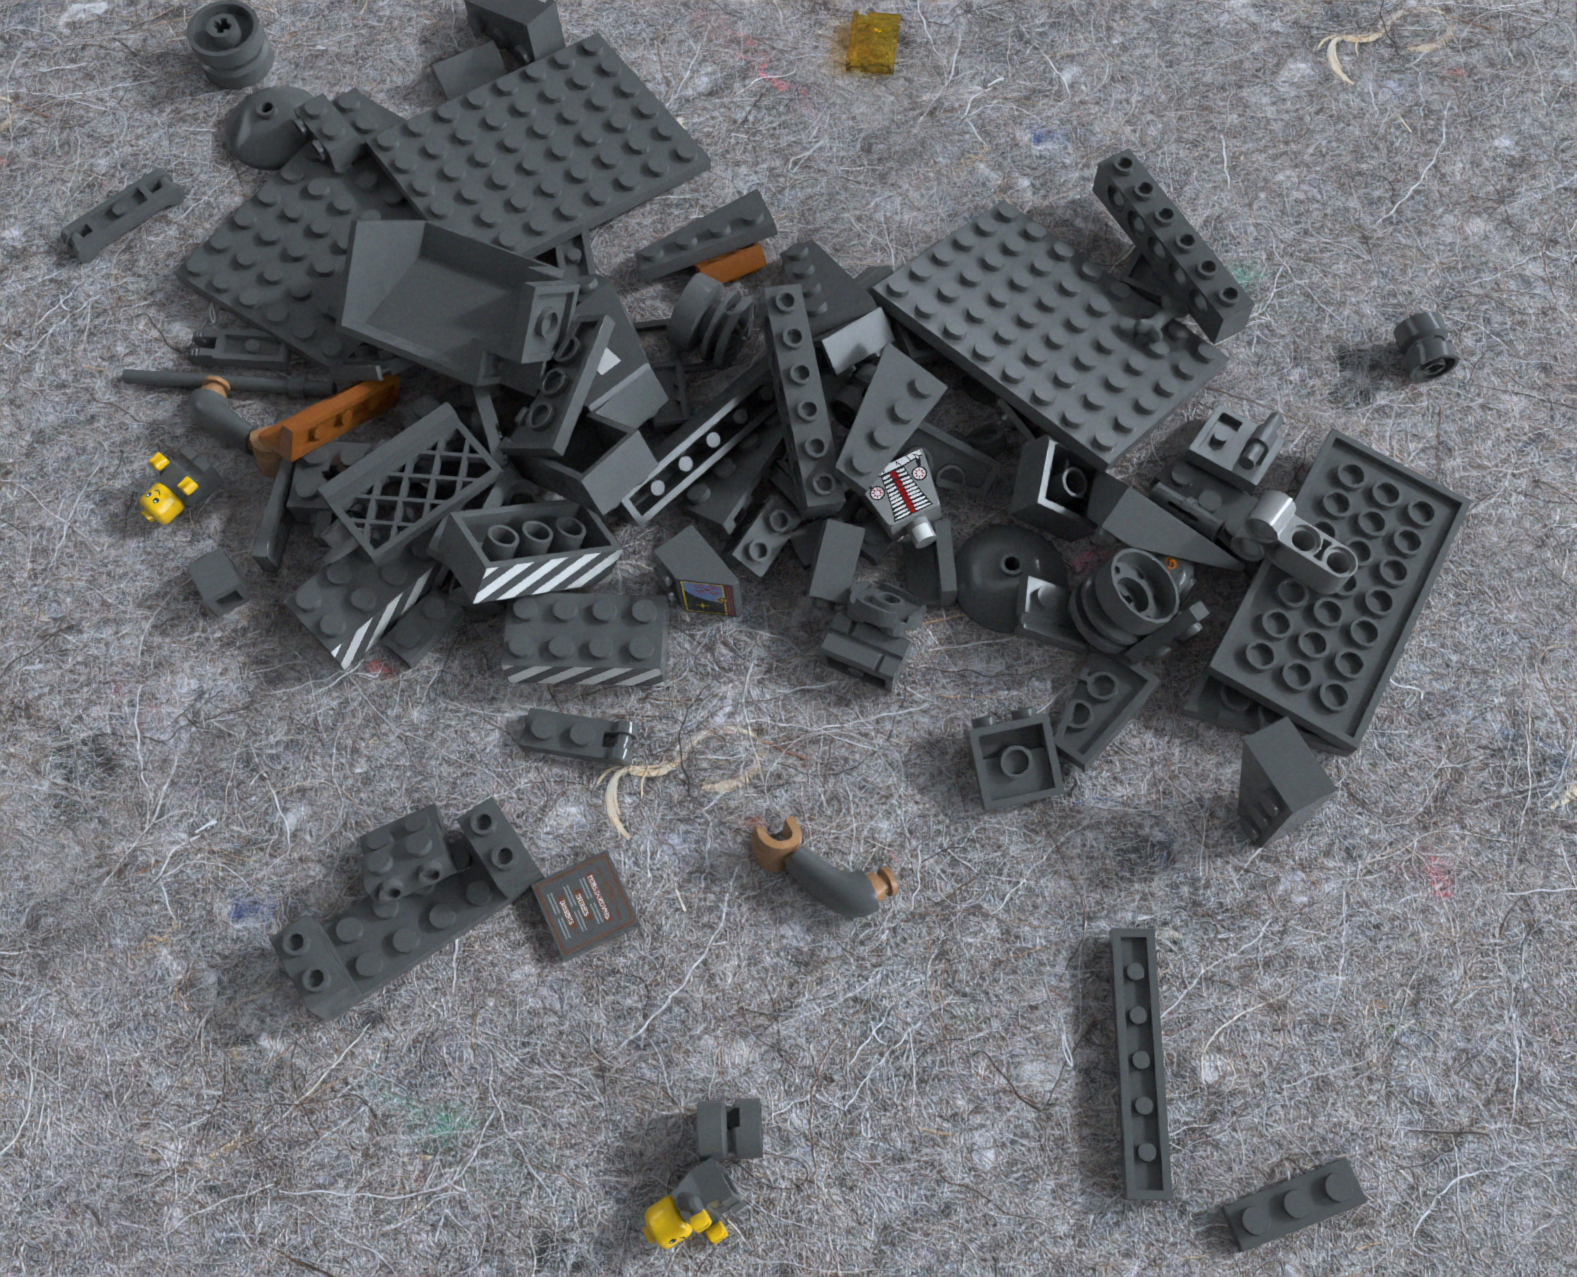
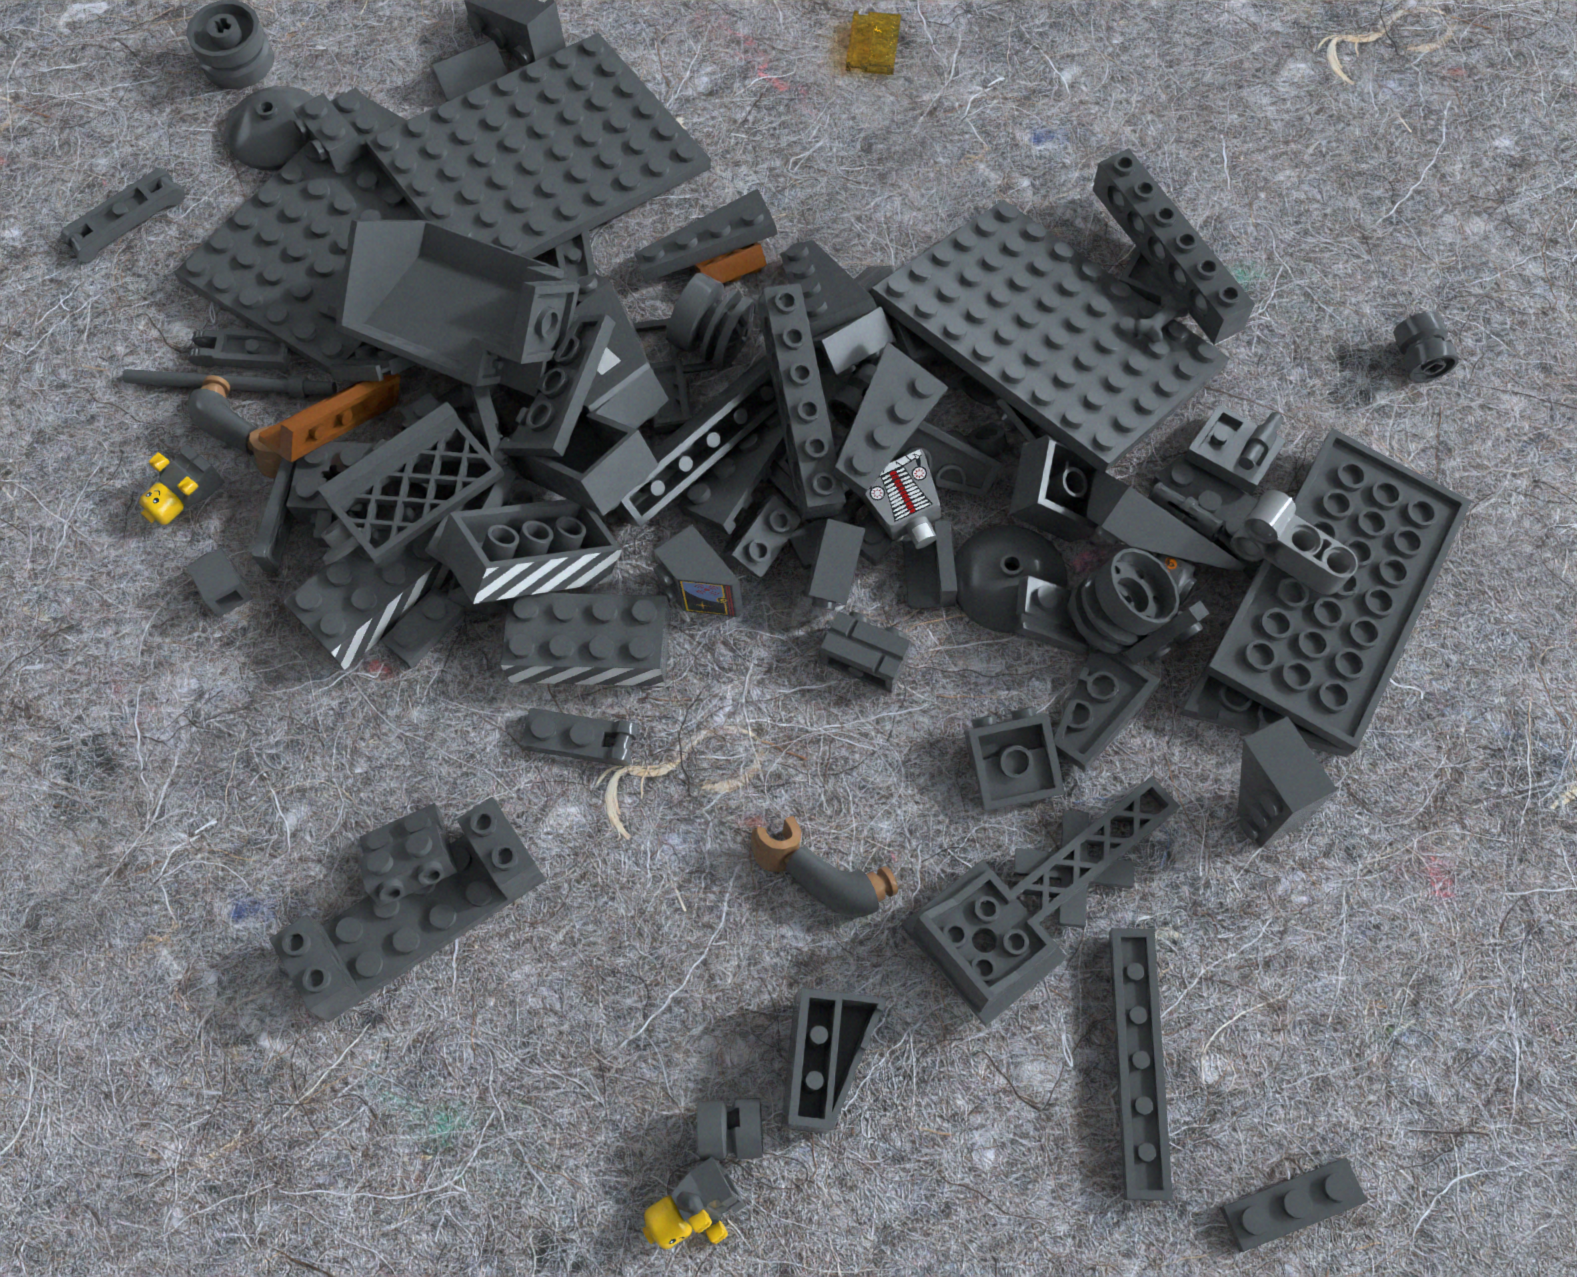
dark grey tile [531,849,641,962] -> none
dark grey plate [846,581,927,637] -> none
none -> dark grey wedge [781,987,888,1134]
none -> dark grey piece [901,776,1180,1027]

